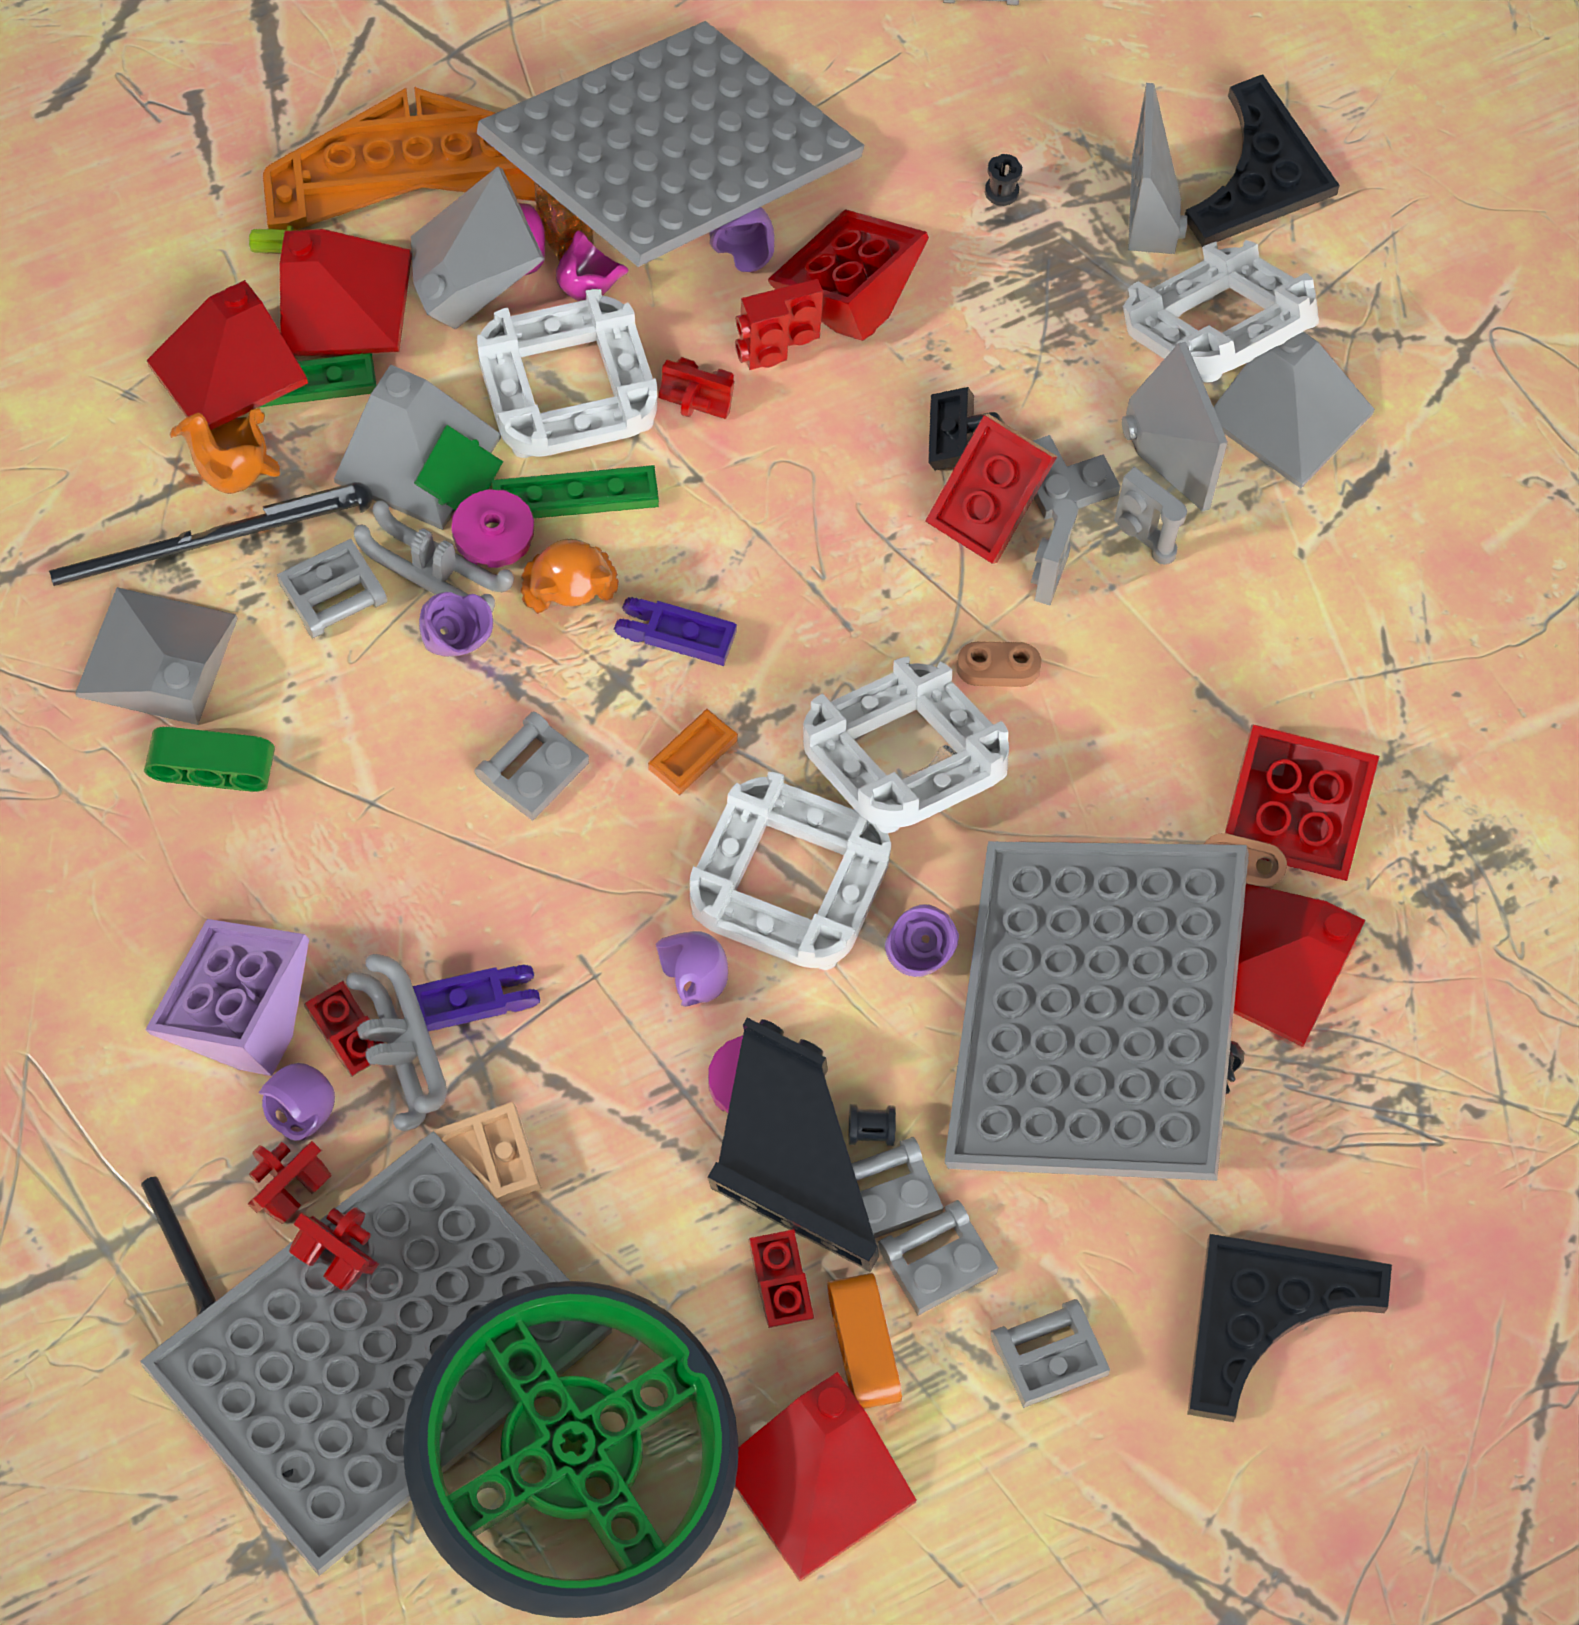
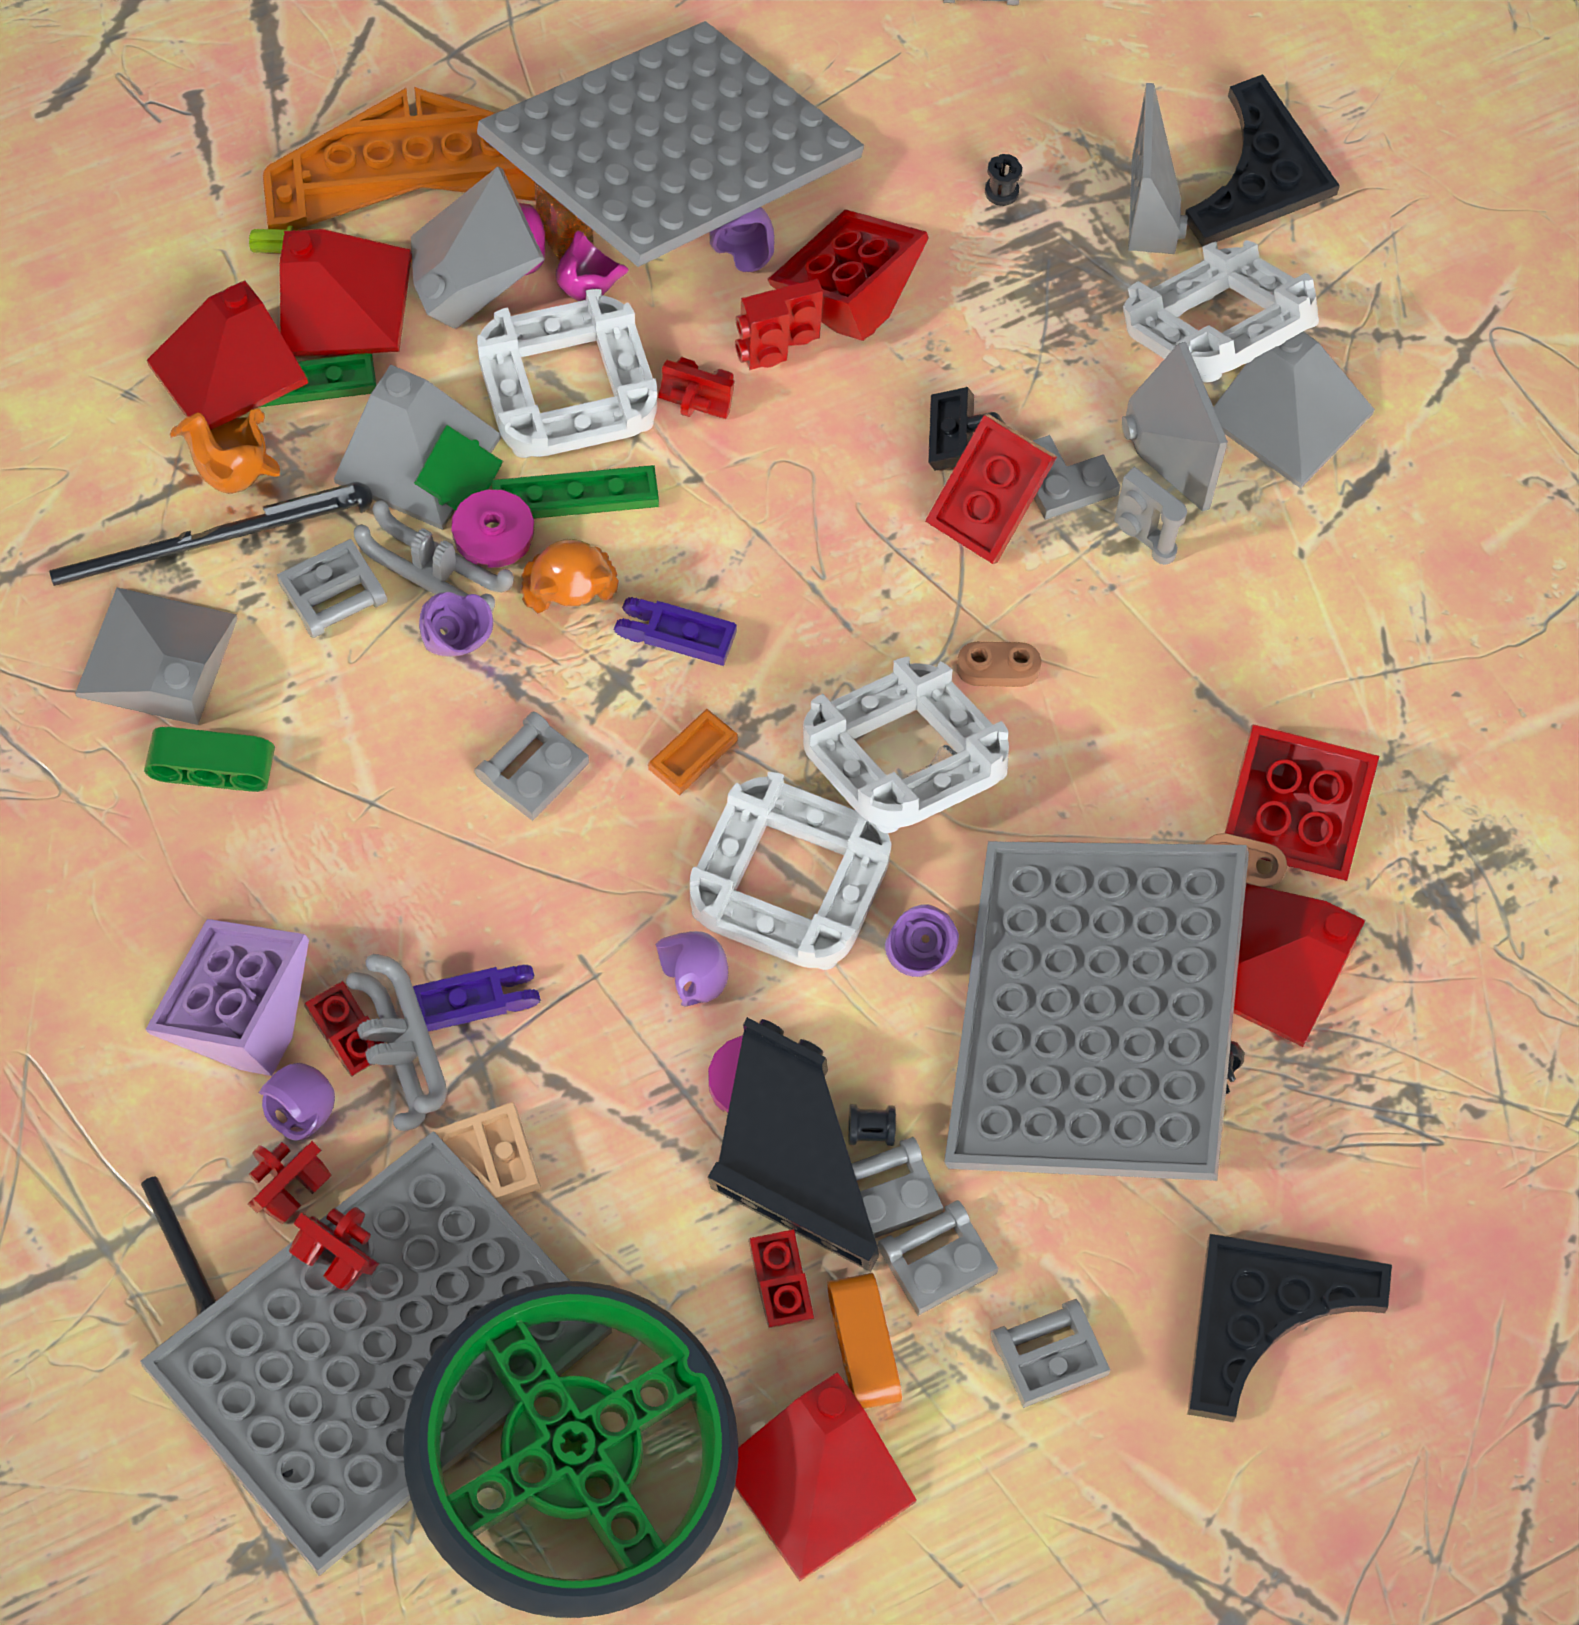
light grey plate [1031,498,1078,606] -> none

